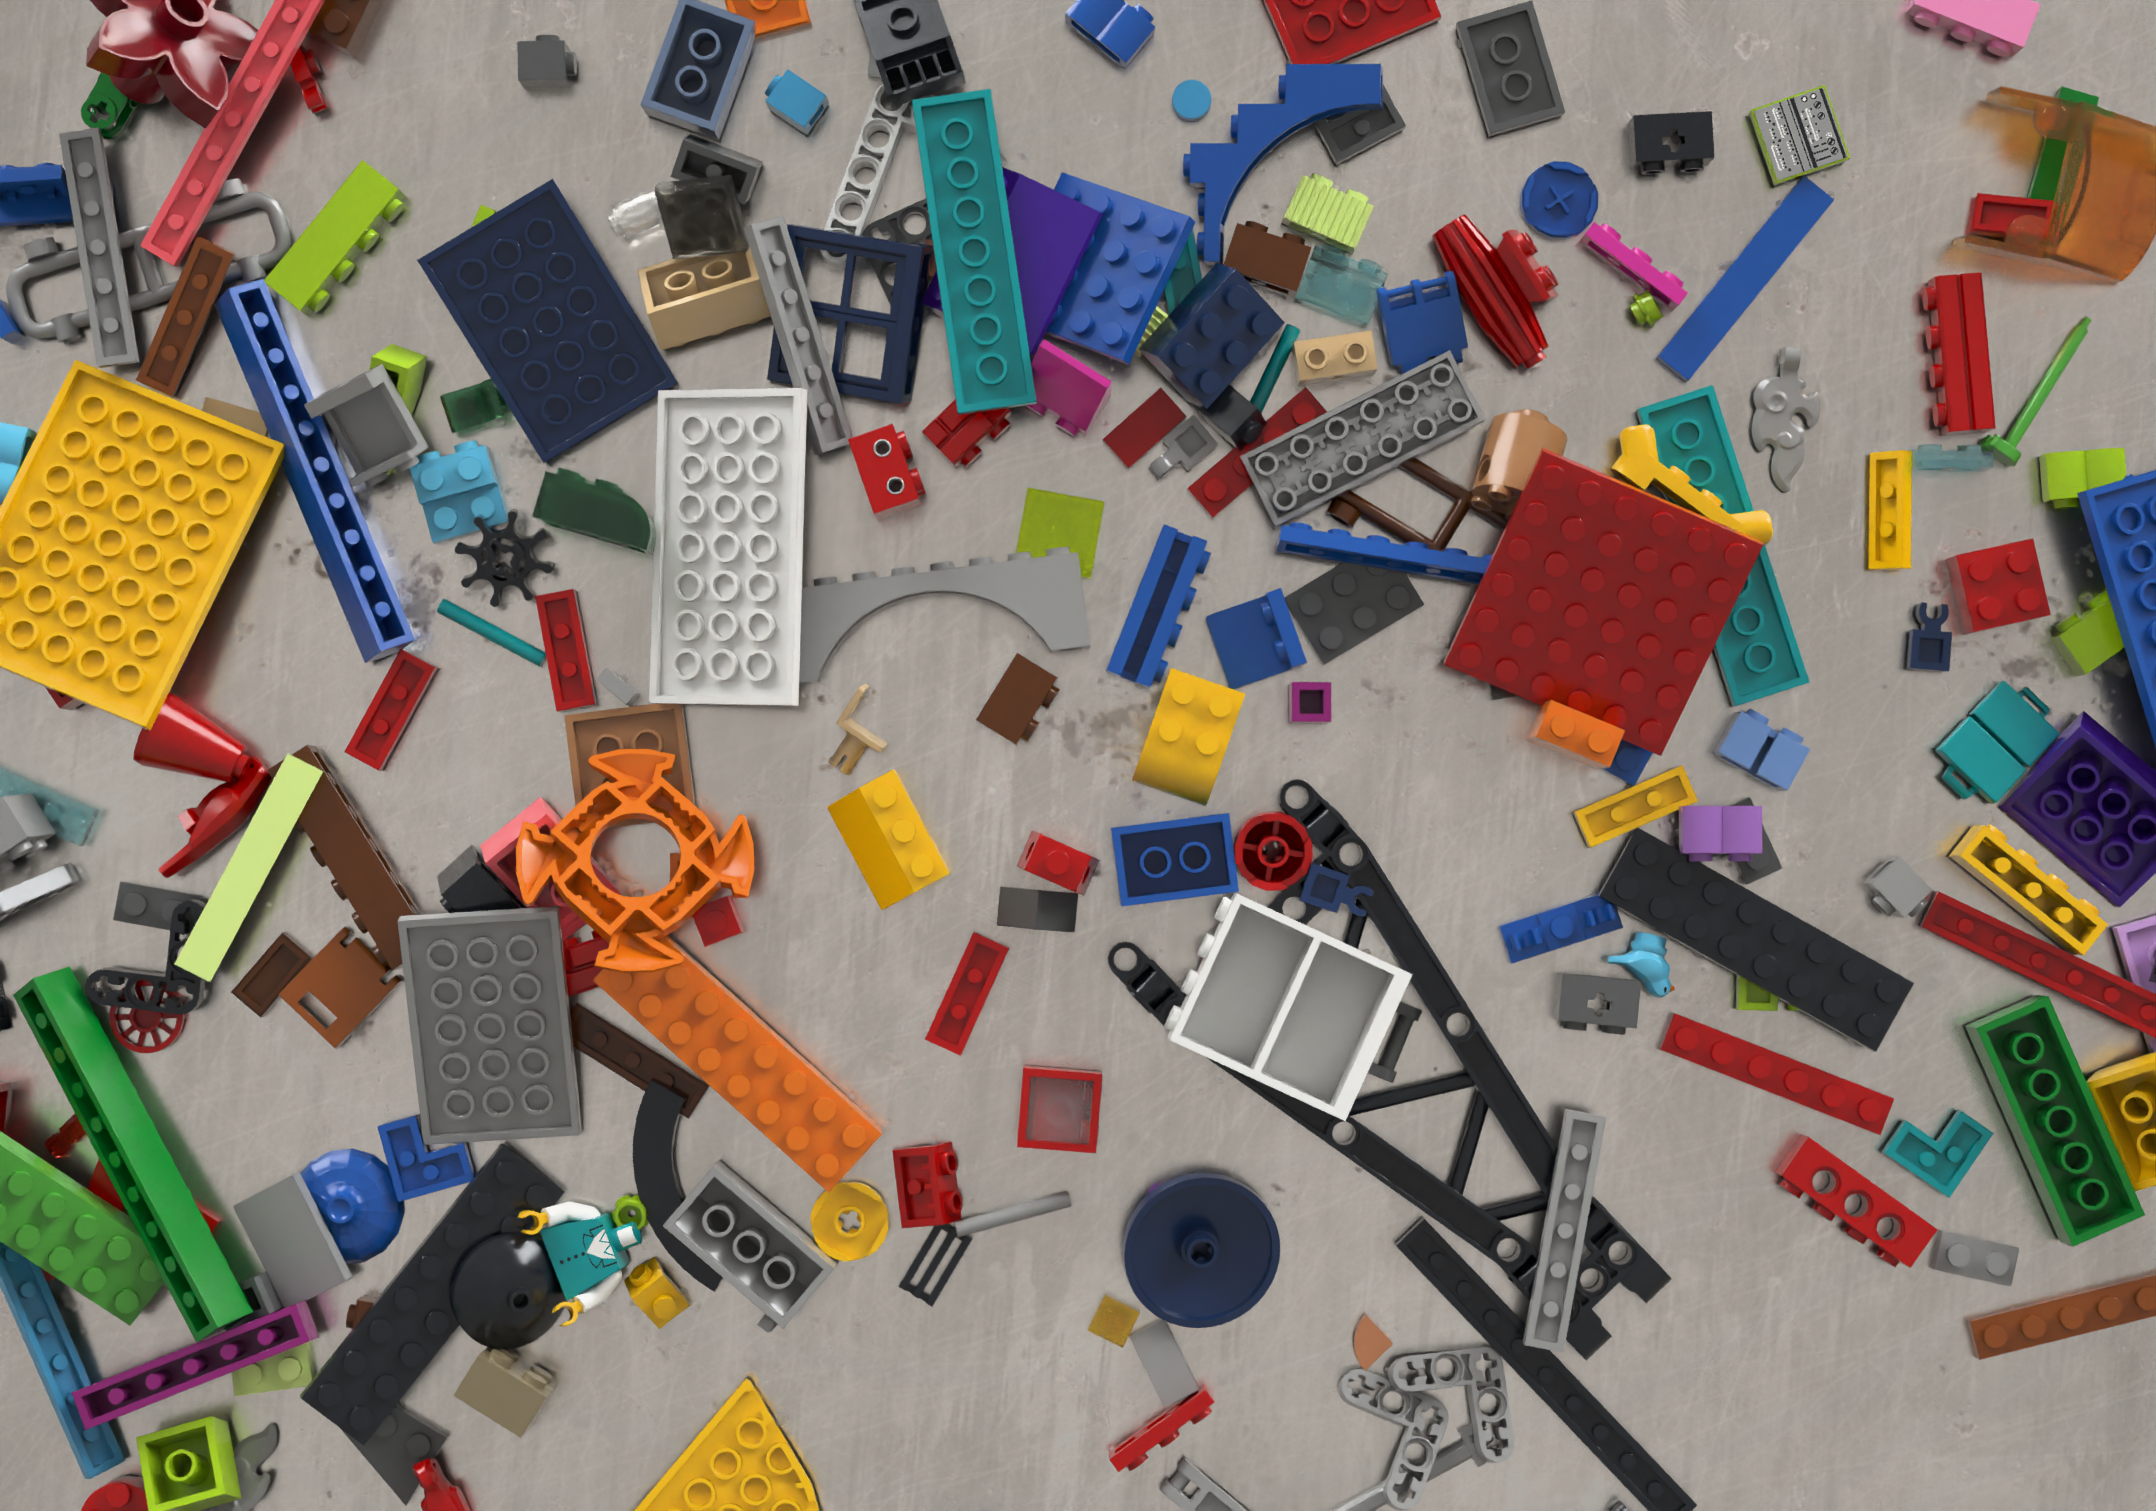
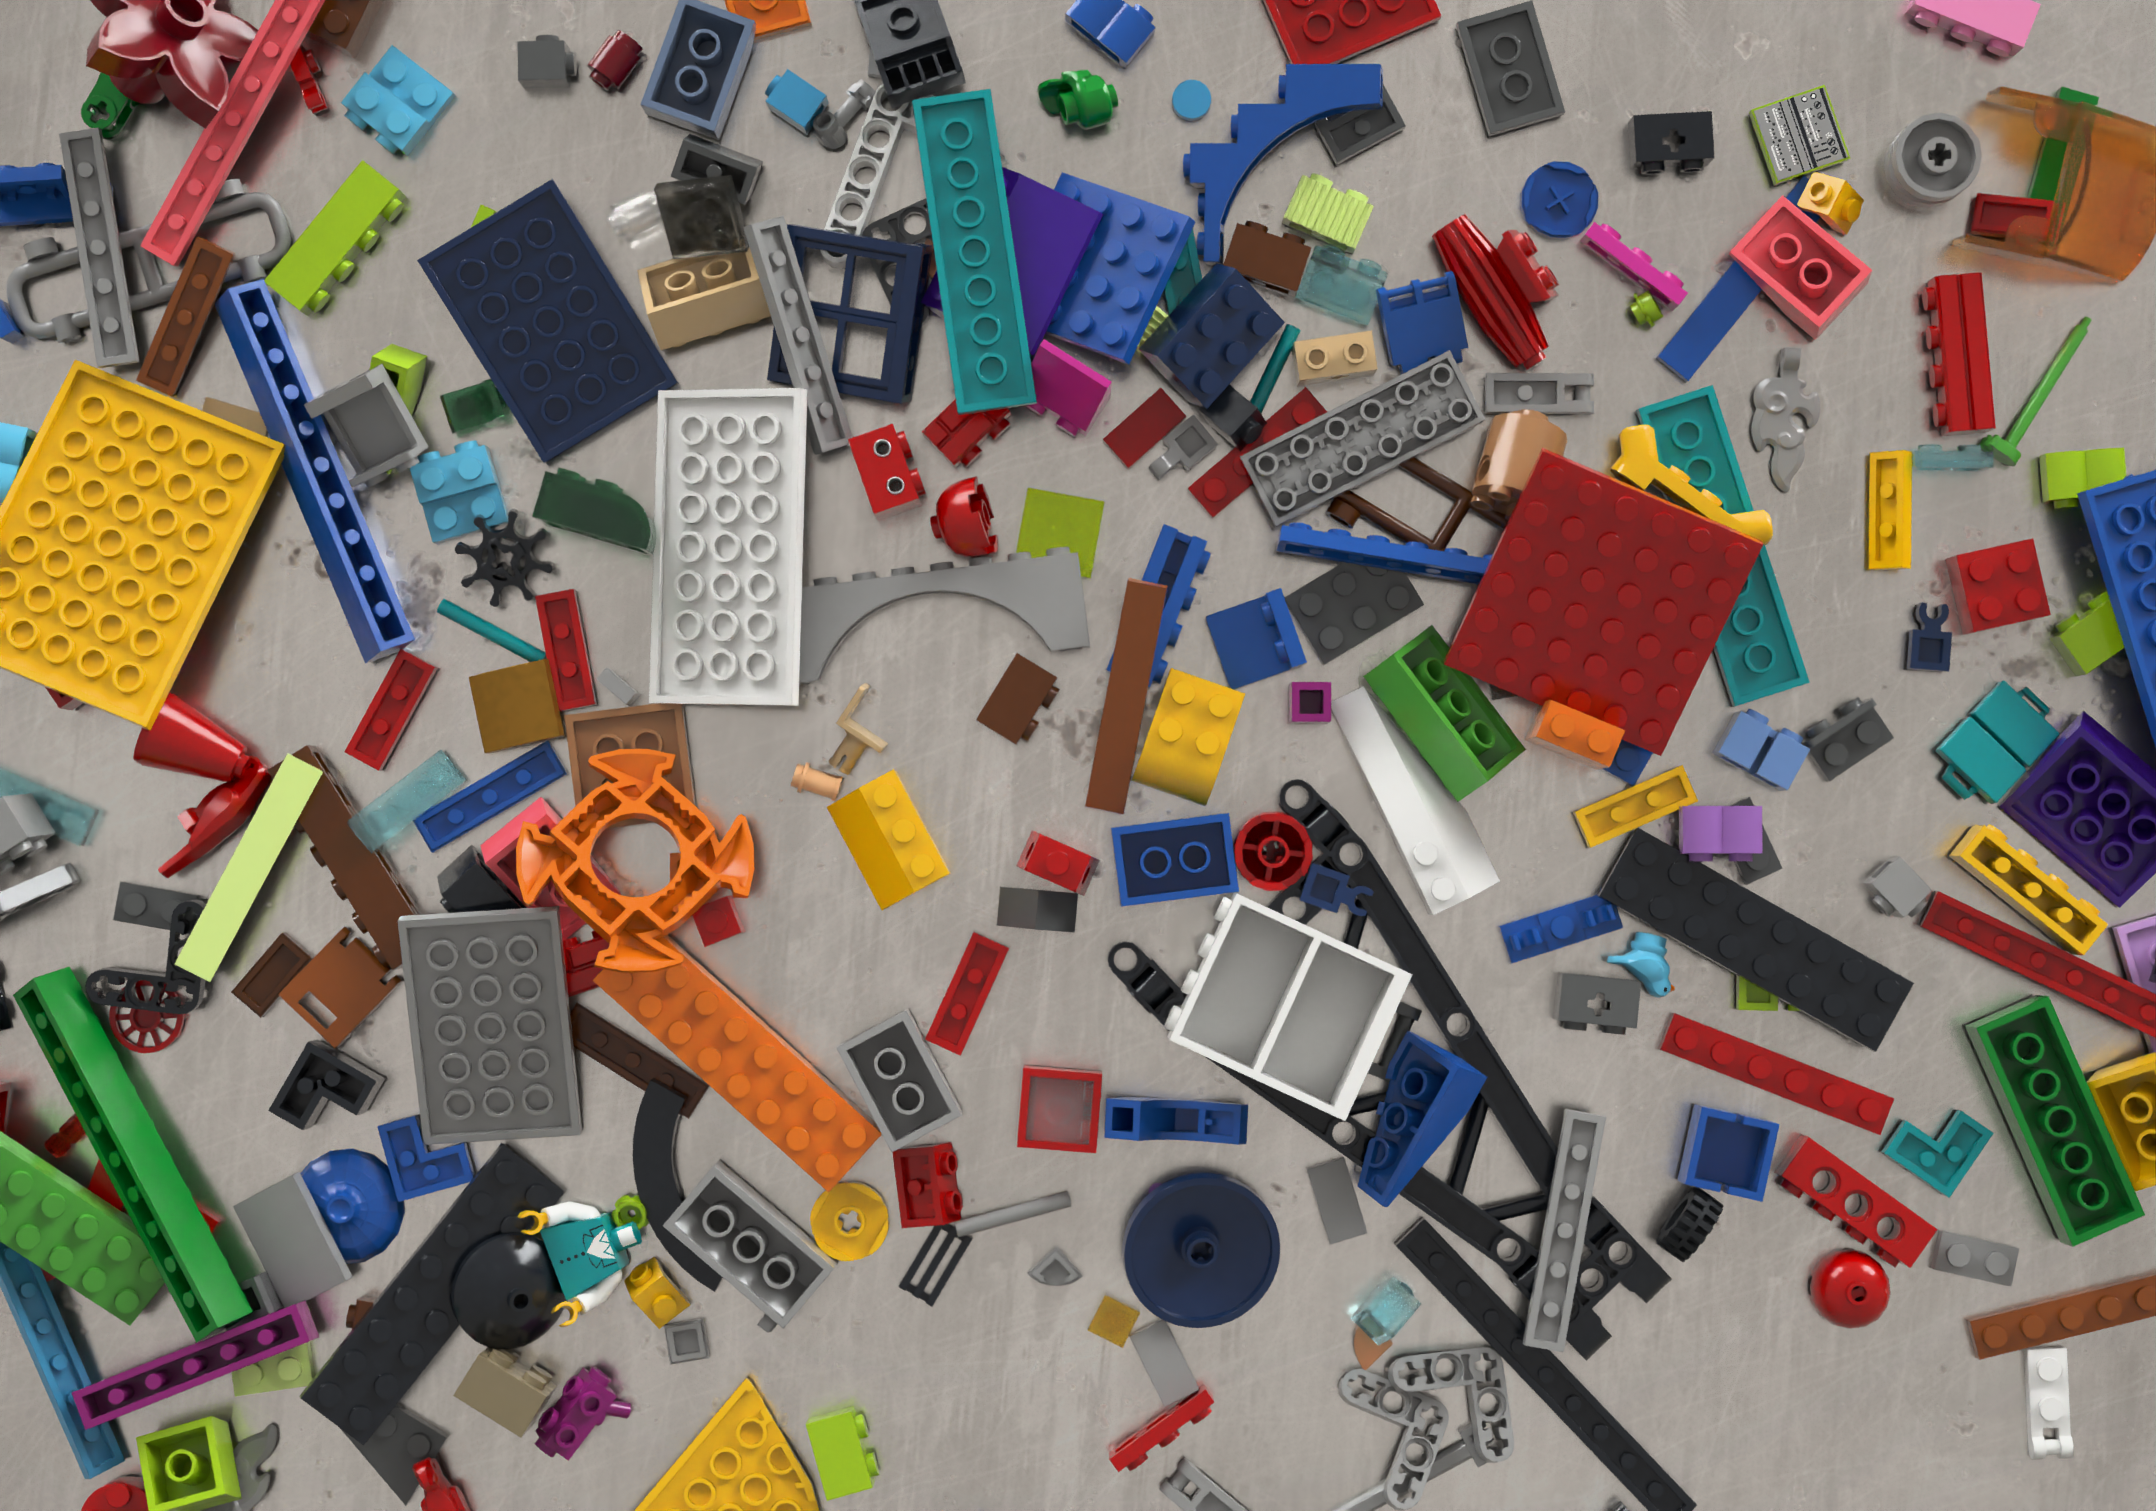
none -> black brick [268,1039,385,1130]
none -> medium azure plate [341,45,456,156]
none -> clear light blue plate [347,750,466,853]
none -> blue tile [412,740,569,853]
none -> pearl gold slope [469,659,564,753]
none -> magenta brick [534,1366,631,1461]
none -> dark red brick [587,30,643,91]
none -> light grey tile [664,1318,710,1365]
none -> light nougat pin [791,762,843,801]
none -> lime brick [806,1406,879,1501]
none -> light grey bar [813,79,875,149]
none -> light grey brick [836,1009,963,1153]
none -> red cylinder [930,476,998,558]
none -> light grey tile [1028,1246,1083,1286]
none -> green head [1037,70,1118,130]
none -> dark orange tile [1085,578,1168,814]
none -> blue arch [1104,1097,1248,1145]
none -> light grey tile [1306,1157,1368,1245]
none -> white wedge [1331,686,1500,915]
none -> clear light blue brick [1351,1276,1421,1346]
none -> blue wedge [1357,1031,1487,1207]
none -> bright green slope [1363,625,1526,802]
none -> light grey plate [1485,373,1594,415]
none -> black tyre [1656,1187,1723,1262]
none -> blue piece [1678,1104,1780,1202]
none -> coral slope [1729,195,1872,340]
none -> yellow bracket [1797,172,1864,235]
none -> dark grey bracket [1801,697,1894,782]
none -> red cylinder [1810,1249,1891,1329]
none -> light grey wheel [1884,112,1982,208]
none -> white plate [2024,1346,2073,1460]

